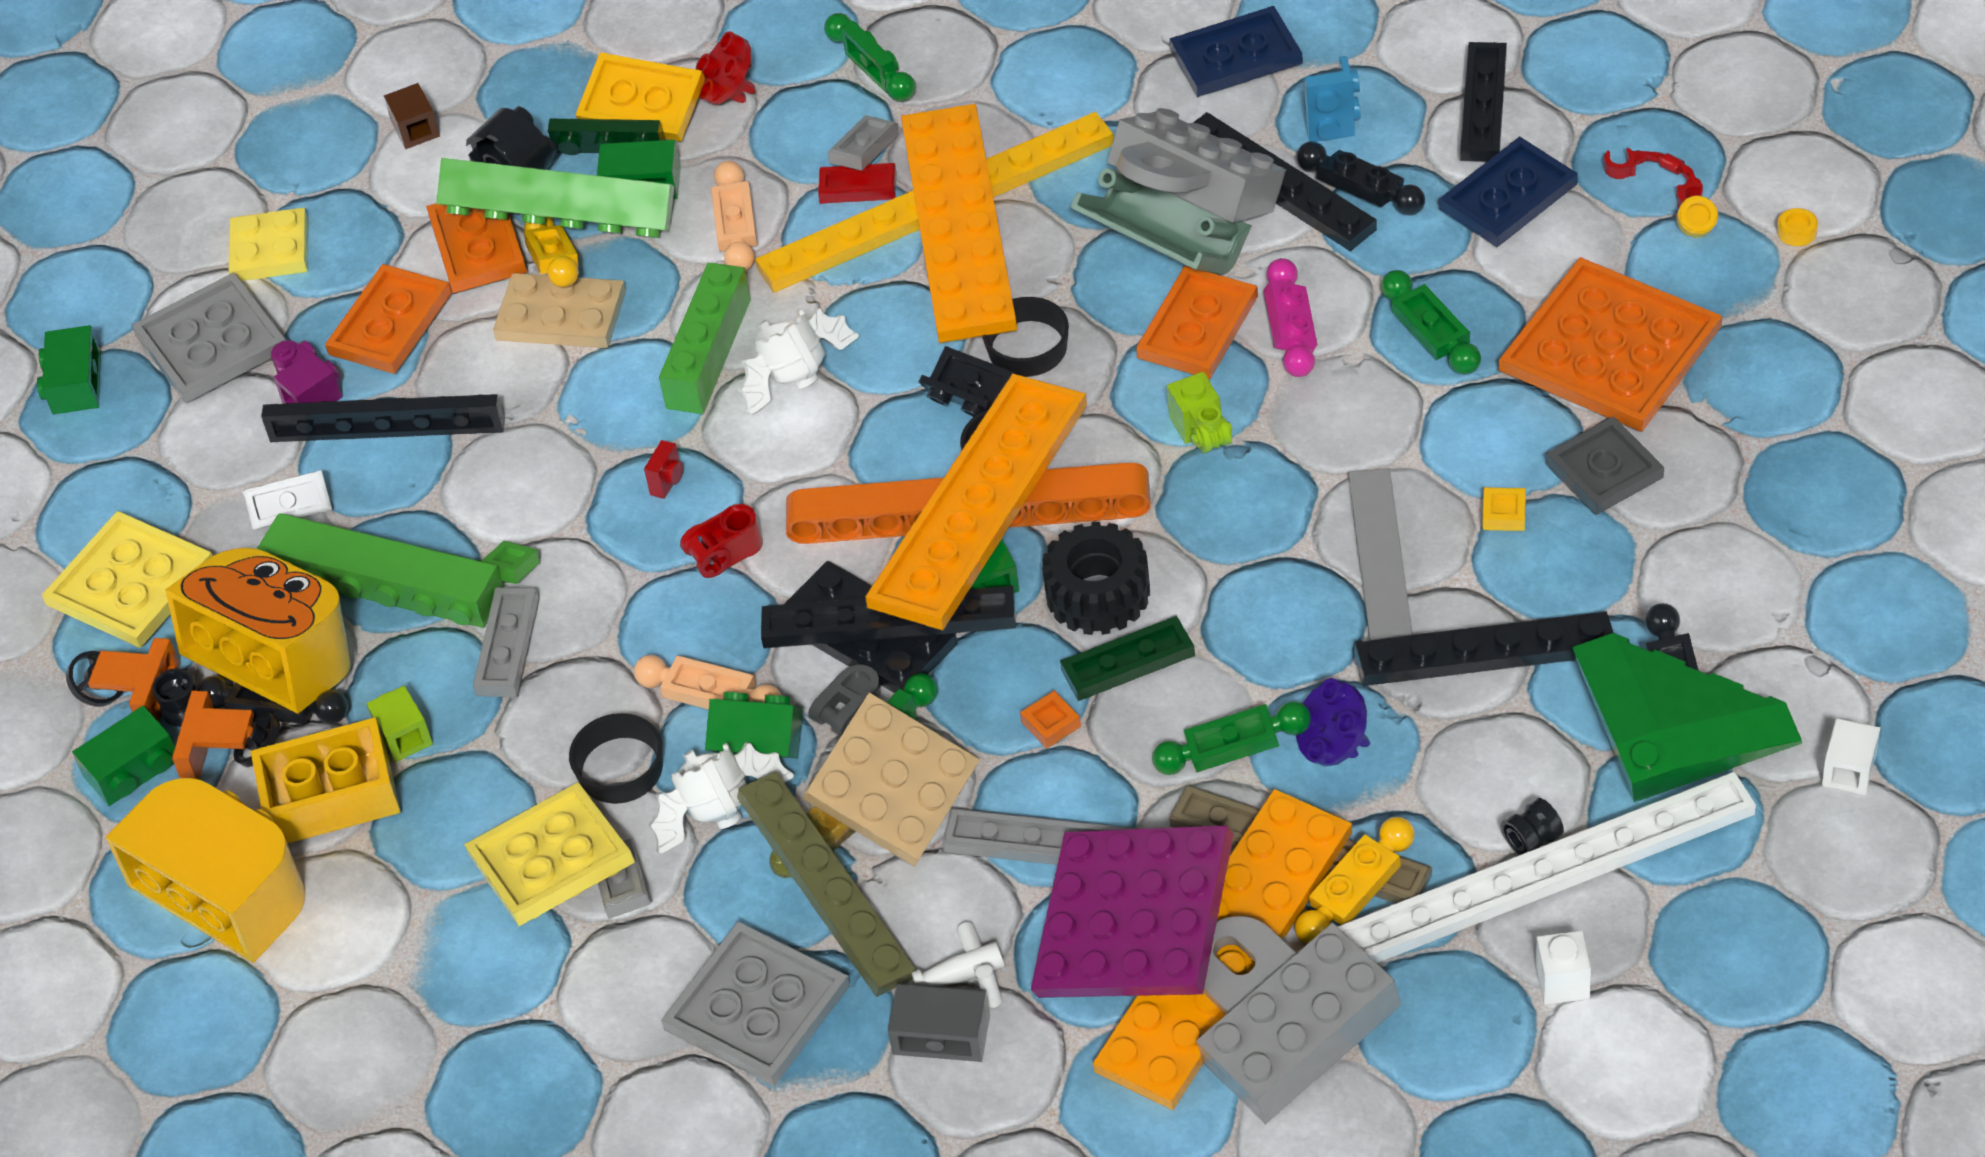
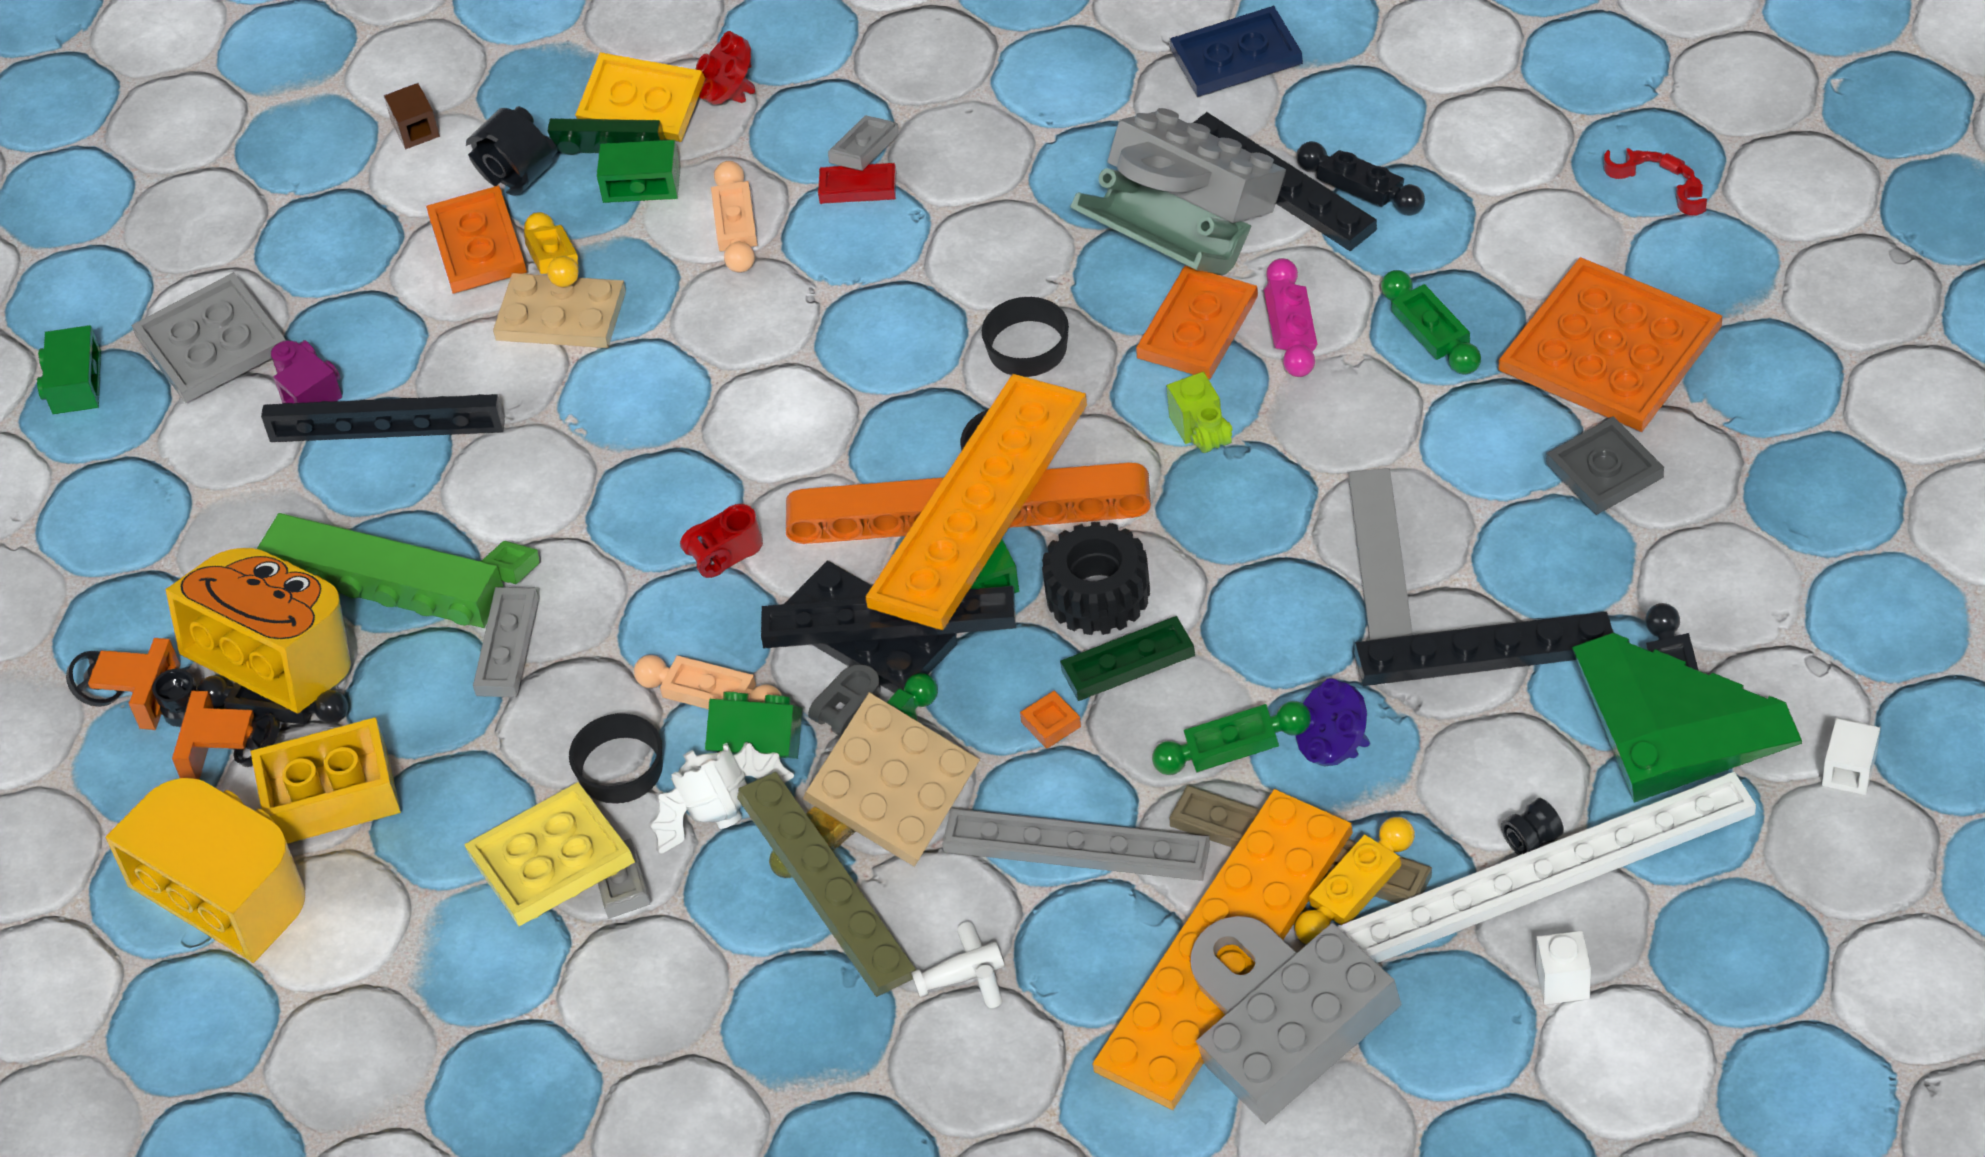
light yellow plate [42,511,213,648] -> none
green brick [72,705,175,806] -> none
light yellow plate [229,207,308,281] -> none
plate [243,470,333,530] -> none
orange plate [325,264,452,374] -> none
lime brick [366,685,433,763] -> none
brick [436,158,674,238] -> none
red plate [644,440,683,499] -> none
bright green brick [659,262,751,414] -> none
light grey plate [661,922,850,1086] -> none
white helmet [738,308,859,414] -> none
yellow plate [755,111,1114,293] -> none
green plate [824,13,916,102] -> none
dark grey brick [888,983,990,1062] -> none
light orange plate [901,103,1017,343] -> none
black bracket [918,346,1015,417] -> none
magenta plate [1031,825,1234,998] -> none
dark azure bracket [1305,56,1361,142] -> none
dark blue plate [1440,136,1578,247] -> none
black plate [1460,42,1507,161] -> none
yellow plate [1483,487,1526,531] -> none
yellow tile [1676,196,1718,238] -> none
yellow tile [1777,208,1818,246] -> none

